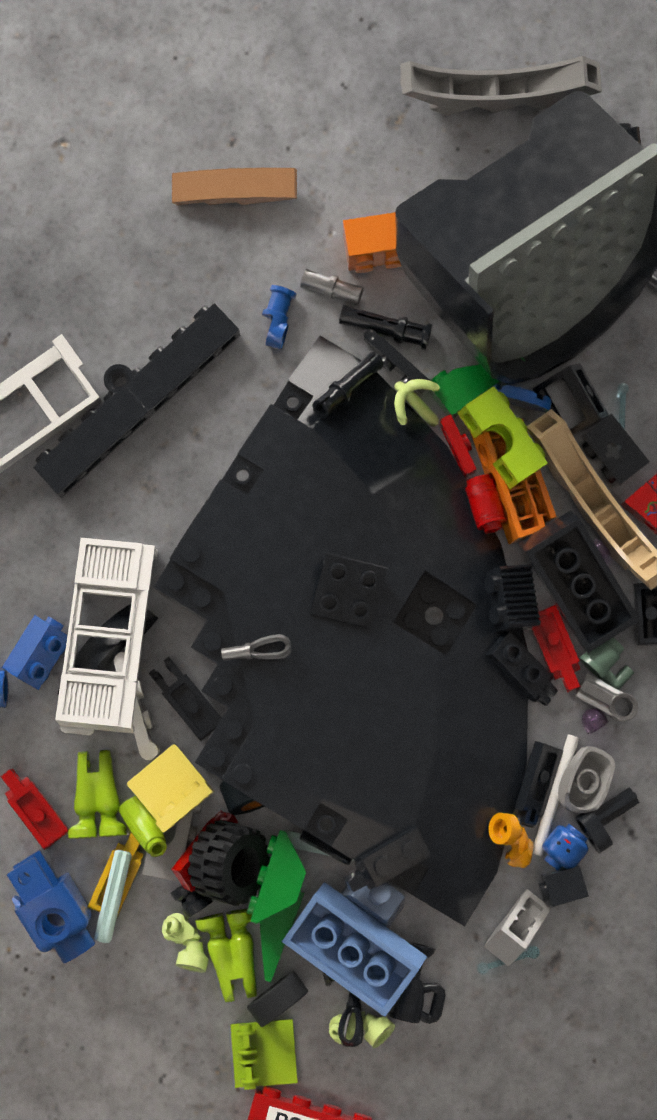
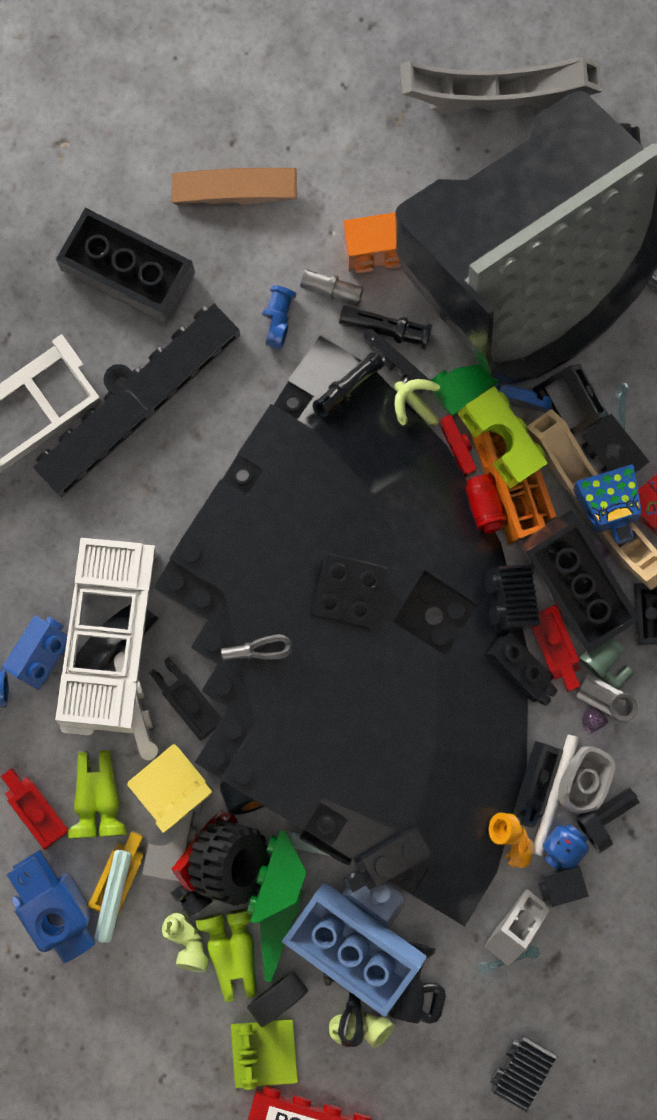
lime piece [119,796,167,857] -> none
none -> black brick [56,207,195,324]
none -> black brick [490,1034,557,1112]
none -> blue torso [573,464,641,544]

